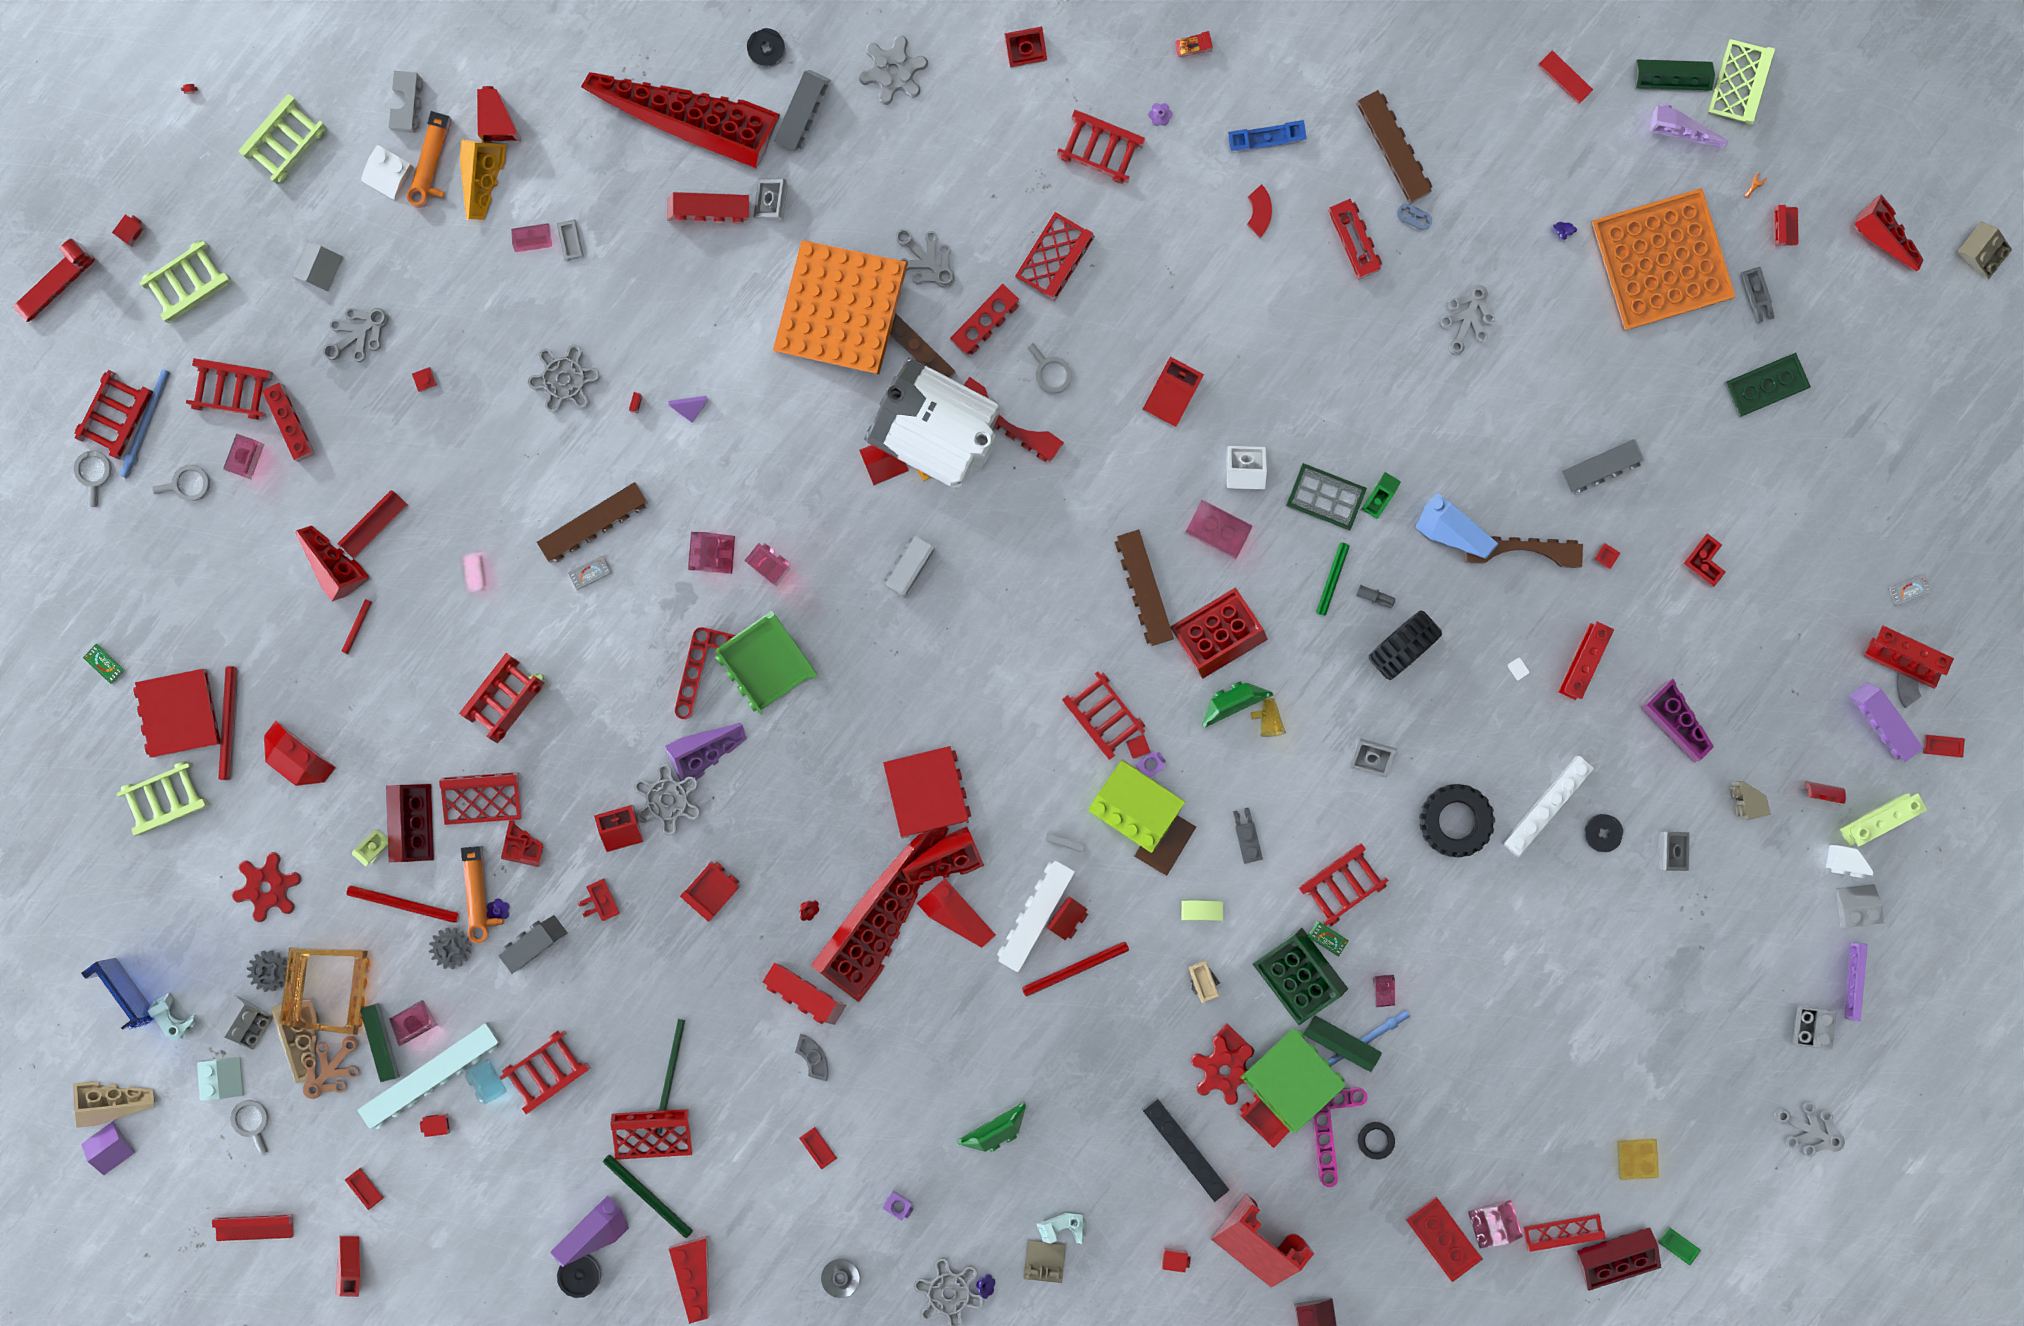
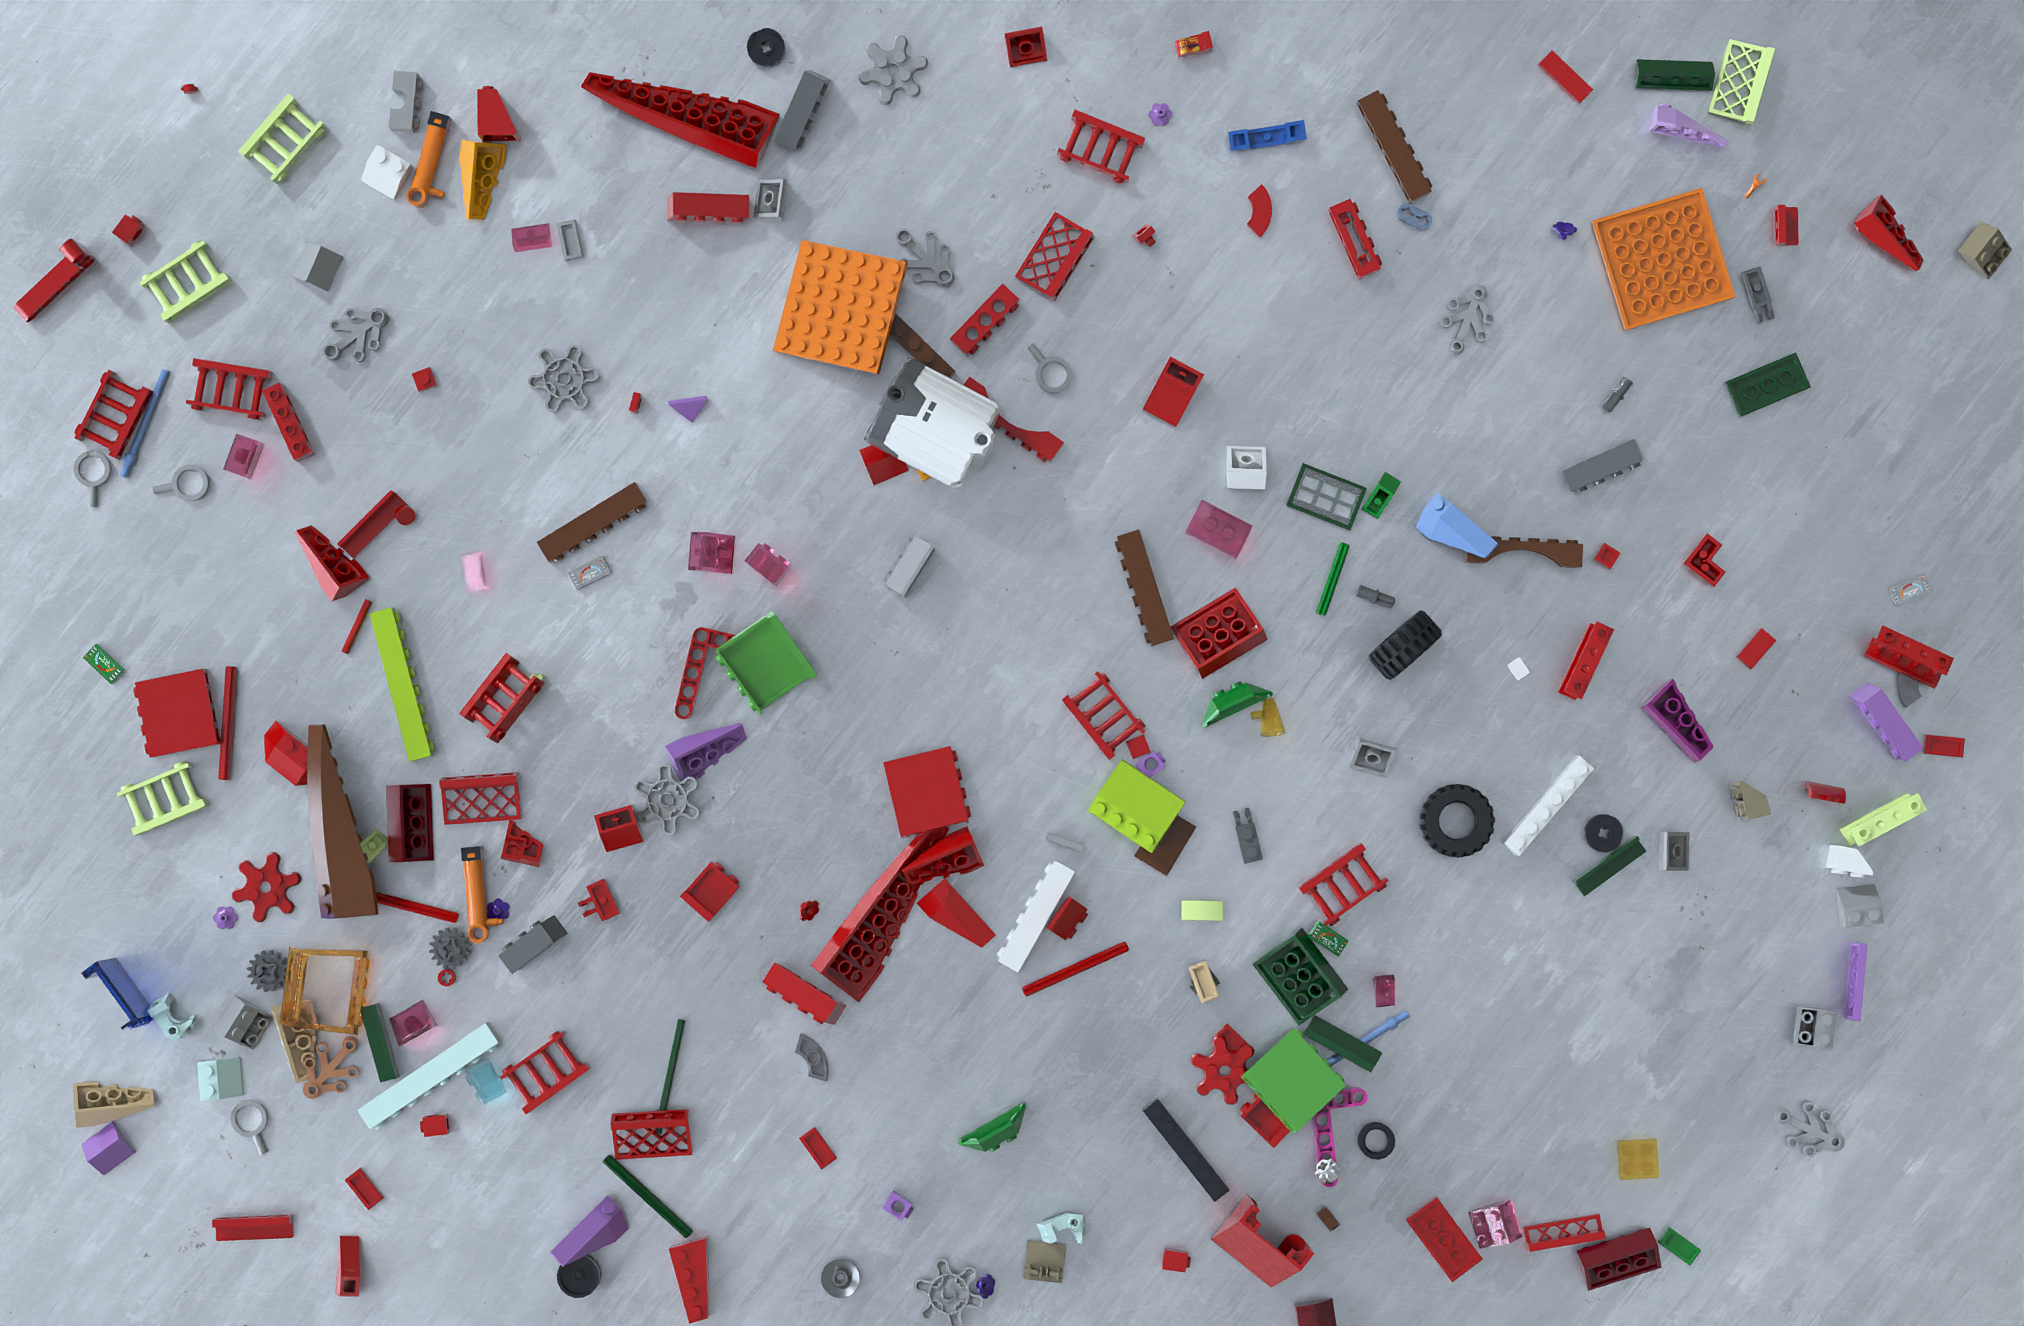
none -> medium lavender plant [213,906,238,929]
none -> reddish brown wedge [307,724,379,919]
none -> lime brick [369,607,436,762]
none -> red tile [395,505,415,525]
none -> red bush [438,969,456,987]
none -> red tile [1132,224,1156,247]
none -> white gear [1315,1158,1340,1183]
none -> reddish brown piece [1316,1206,1340,1232]
none -> dark green panel [1572,836,1646,896]
none -> dark grey axle [1602,377,1633,413]
none -> red tile [1736,628,1777,670]

